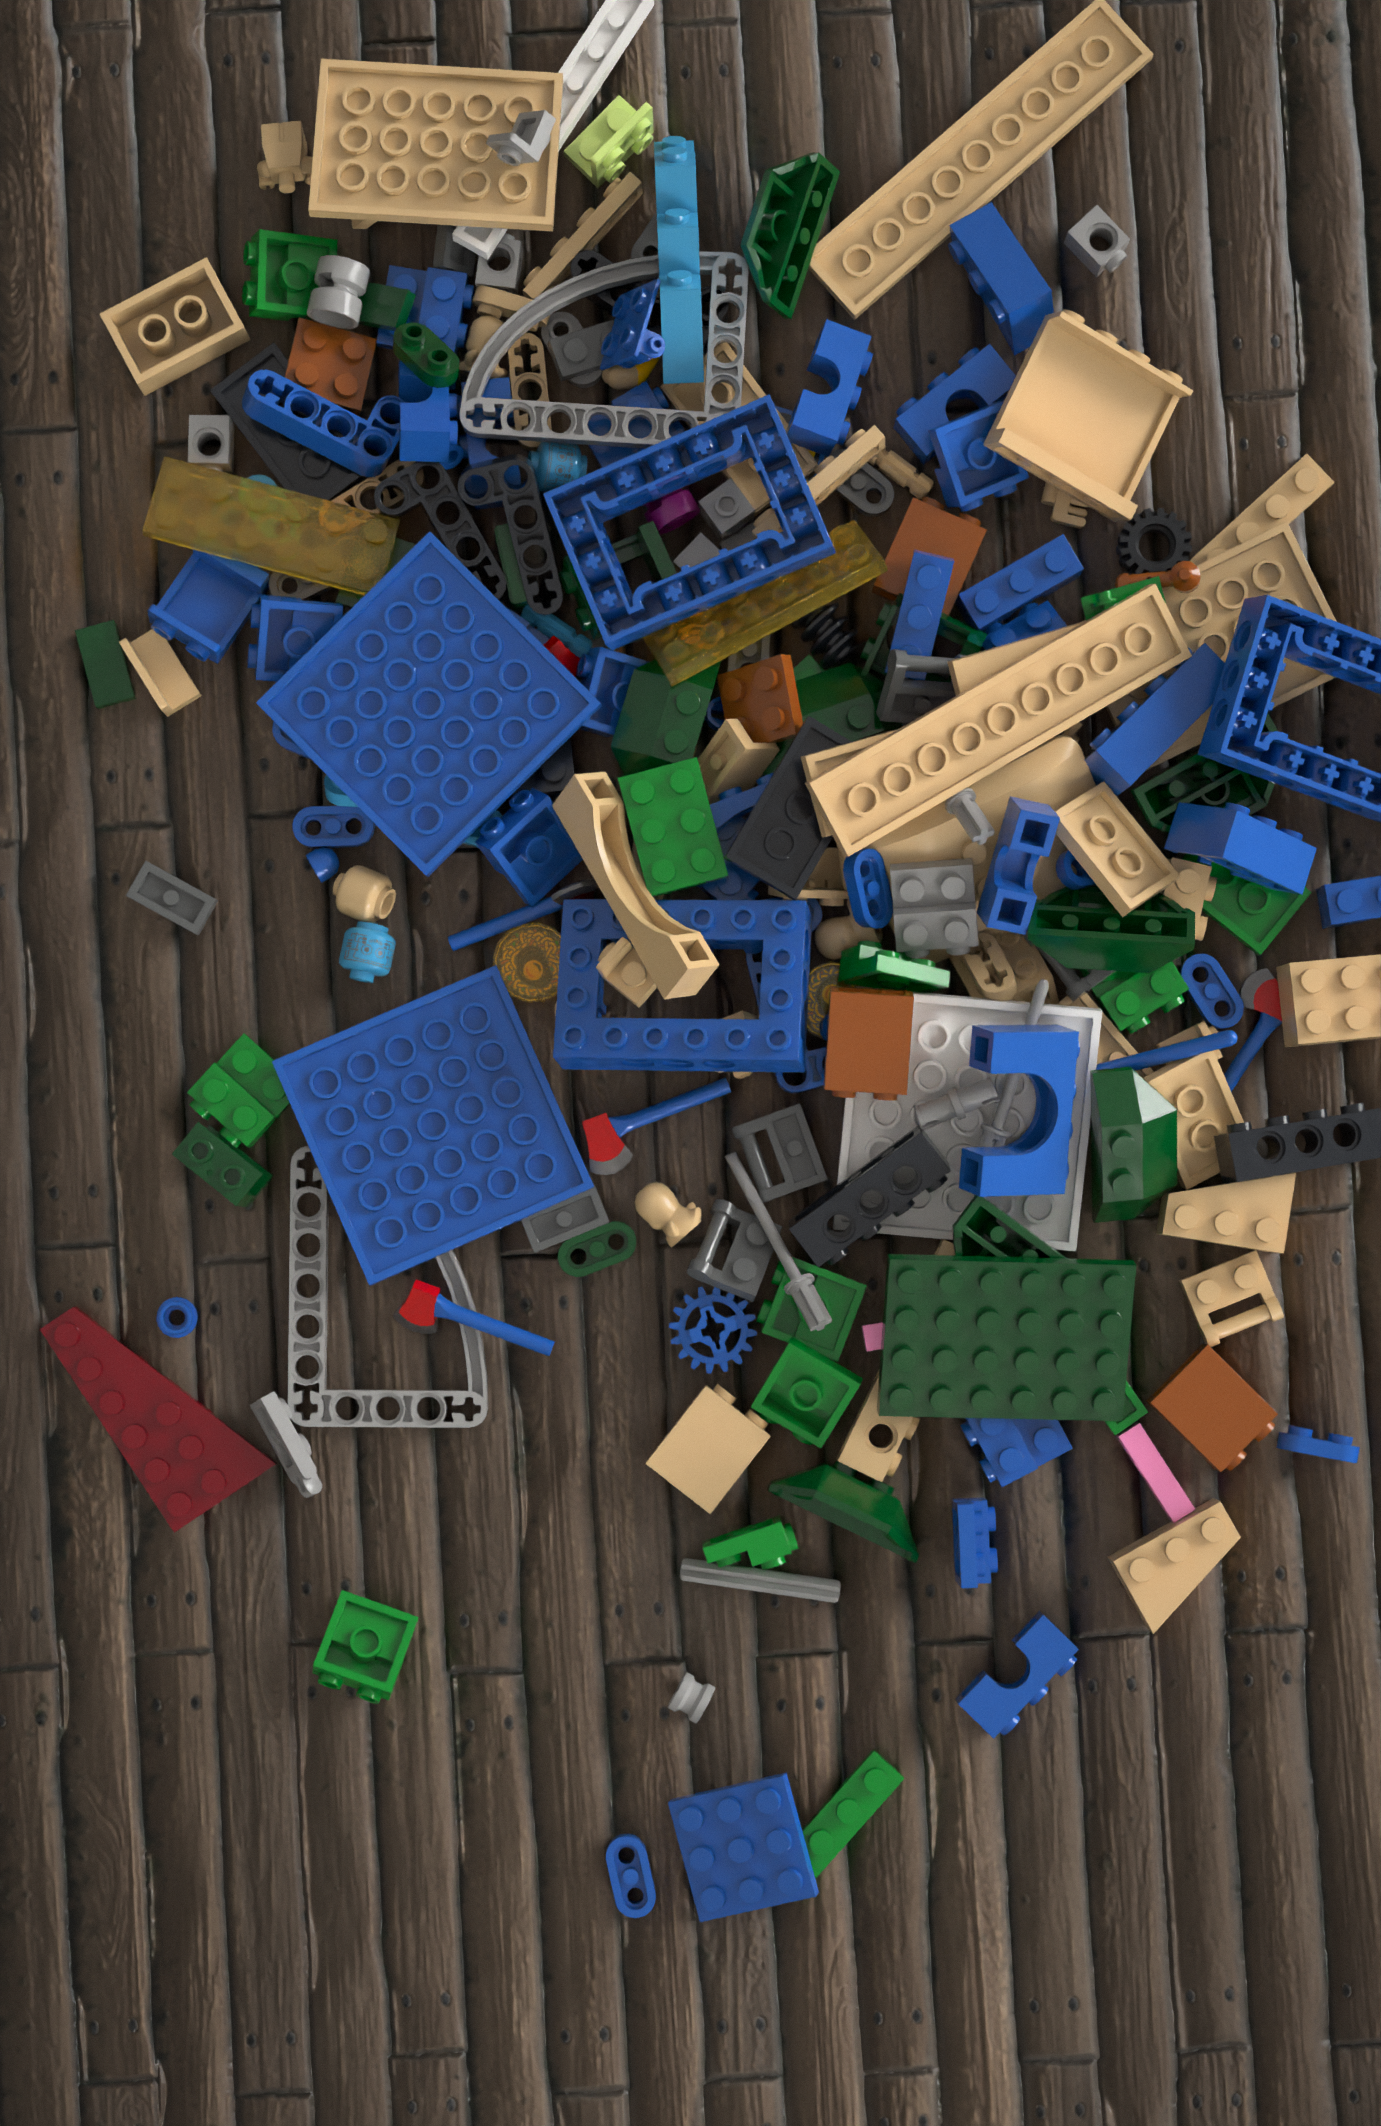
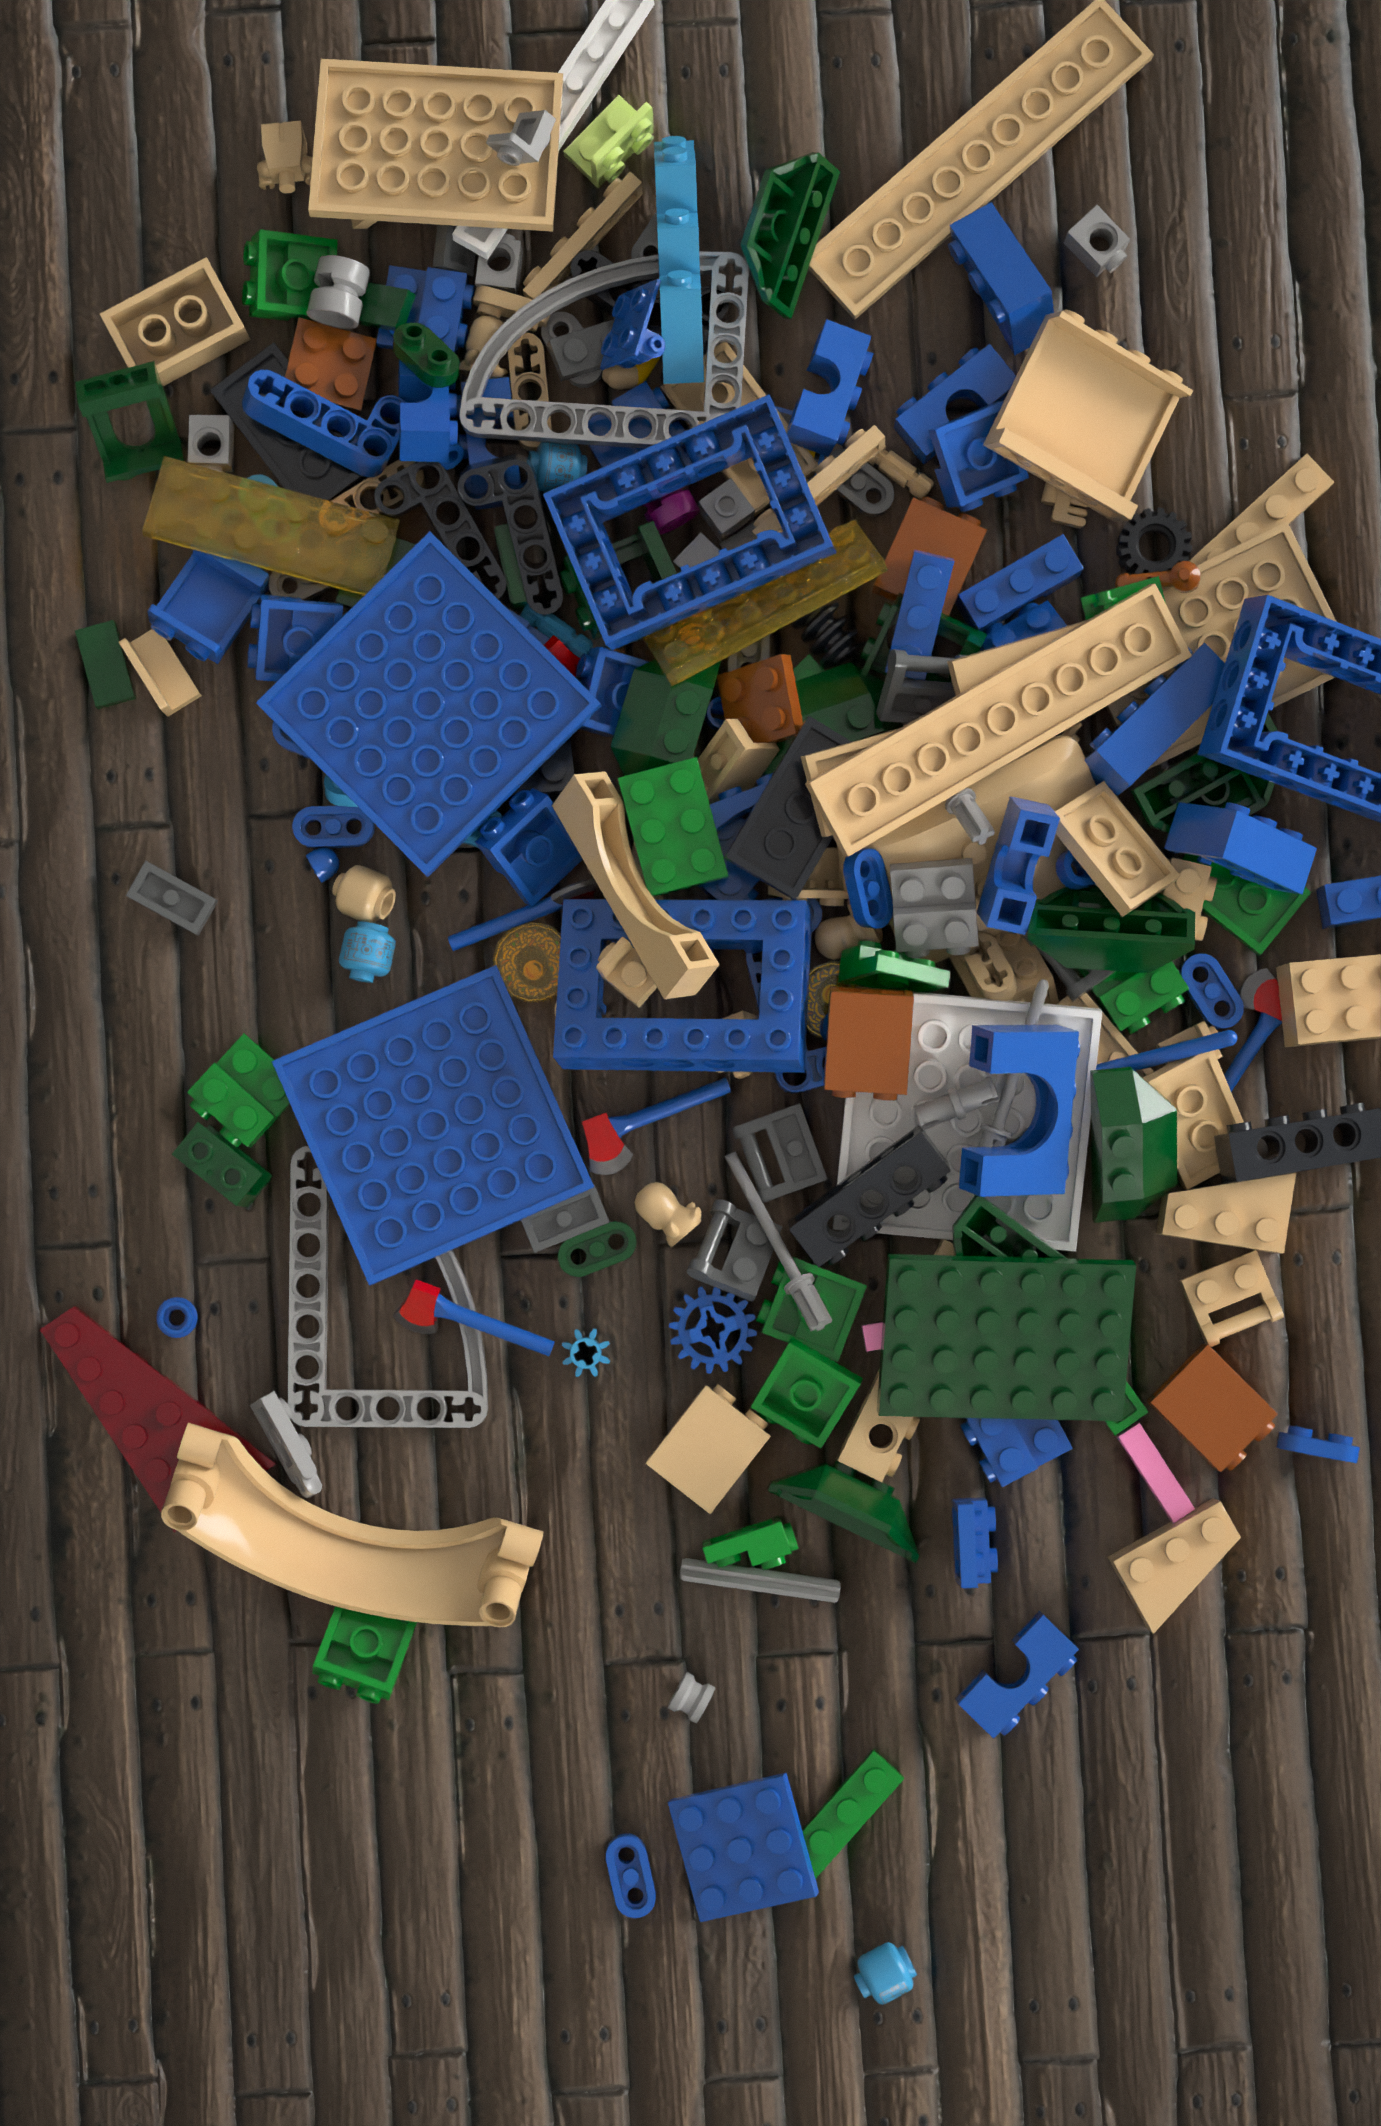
none -> dark green panel [75,361,185,483]
none -> tan panel [161,1423,543,1628]
none -> dark azure gear [562,1328,610,1377]
none -> dark azure head [854,1942,917,2005]

